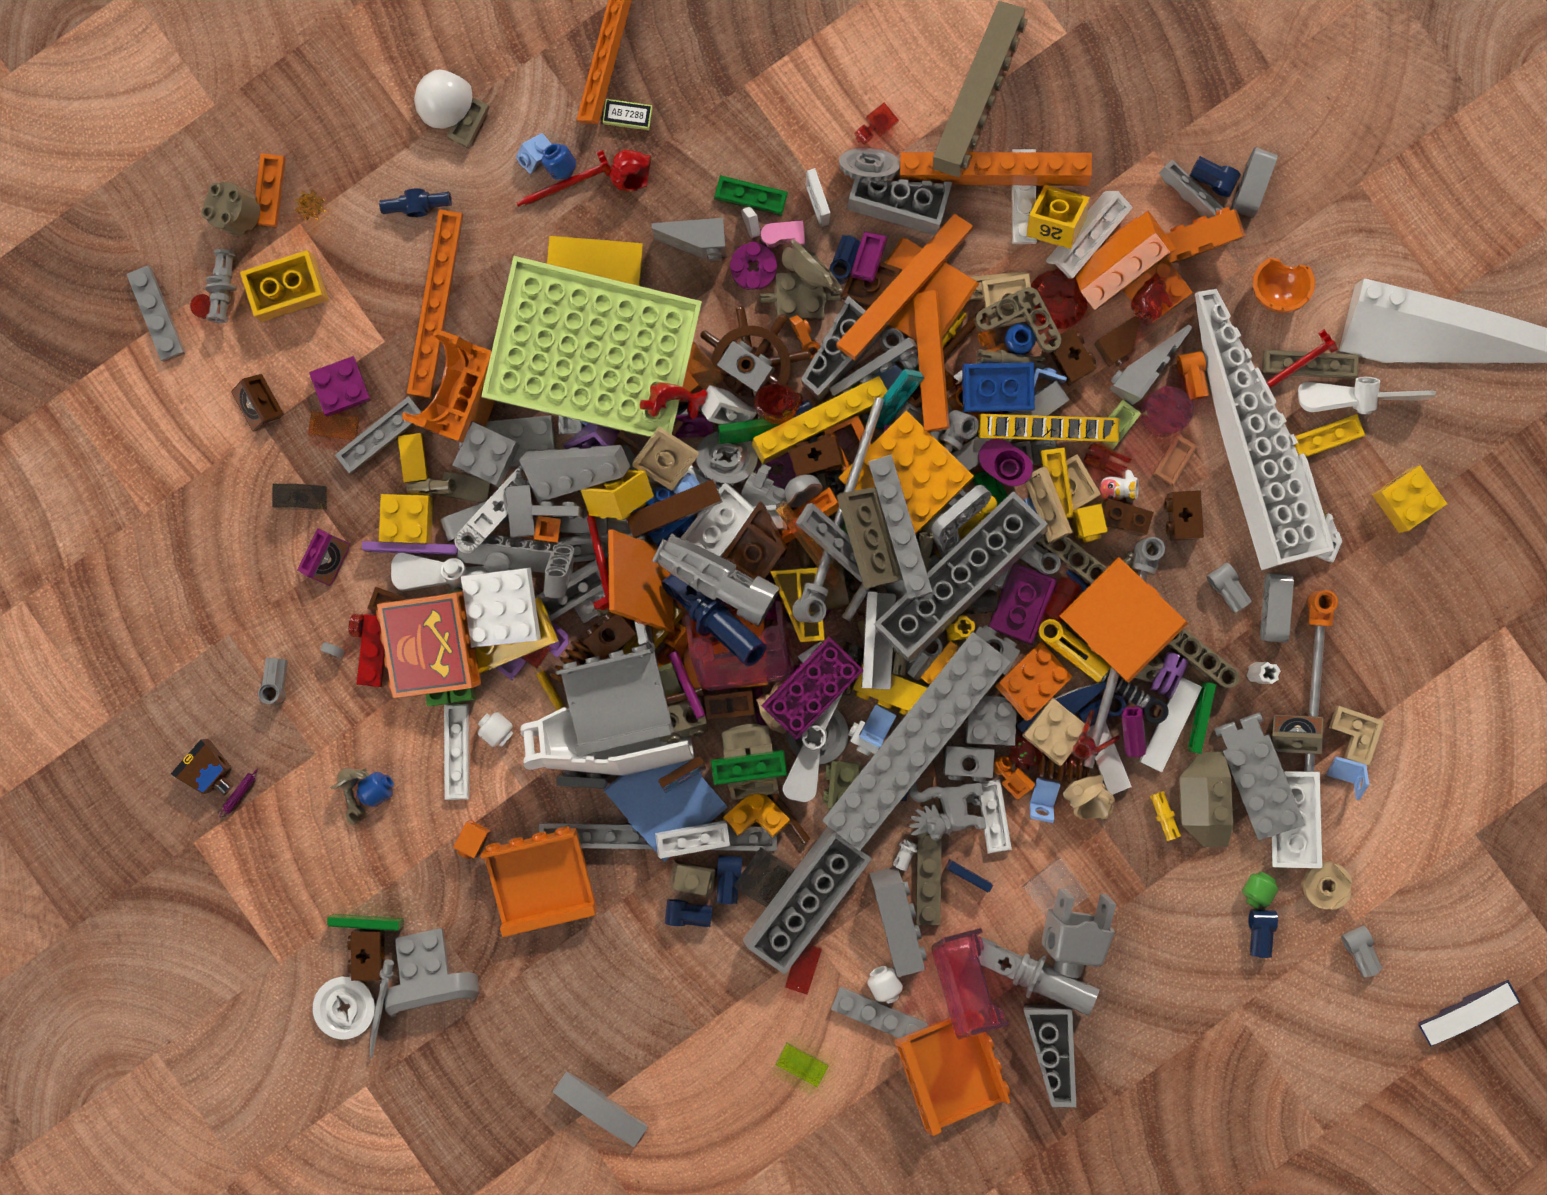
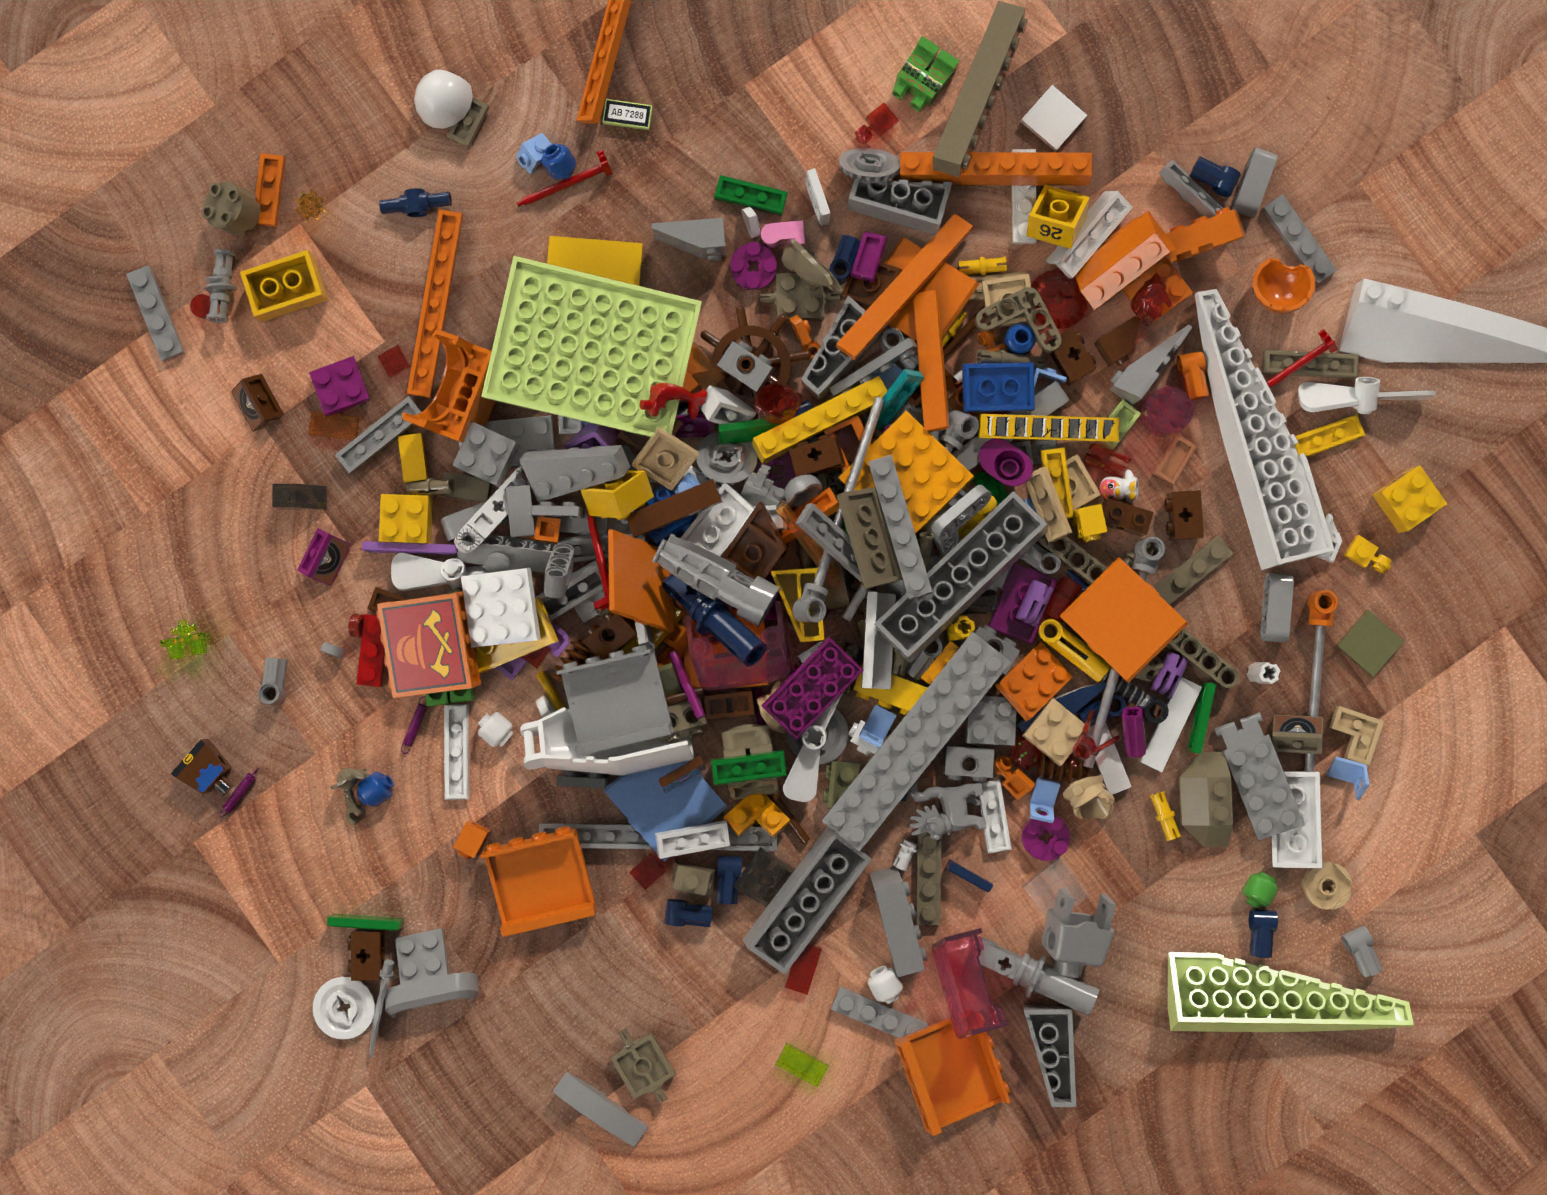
red hair [610,150,651,191] -> none
light grey piece [1206,562,1252,613] -> none
white slope [1419,980,1520,1047] -> none
none -> clear neon green hips [160,619,211,660]
none -> clear red tile [378,345,411,378]
none -> magenta piece [401,696,428,754]
none -> white tile [536,695,556,718]
none -> dark tan plate [610,1028,676,1104]
none -> clear red bracket [629,852,667,890]
none -> bright green hips [892,36,959,112]
none -> yellow pin [958,256,1007,276]
none -> medium lavender arm [1016,580,1053,627]
none -> white tile [1021,85,1087,152]
none -> magenta plate [1021,813,1070,861]
none -> dark tan plate [1153,535,1233,605]
none -> yellowish green wedge [1168,952,1414,1032]
none -> light grey plate [1261,194,1337,285]
none -> olive tile [1336,610,1404,677]
none -> yellow plate [1344,535,1392,574]

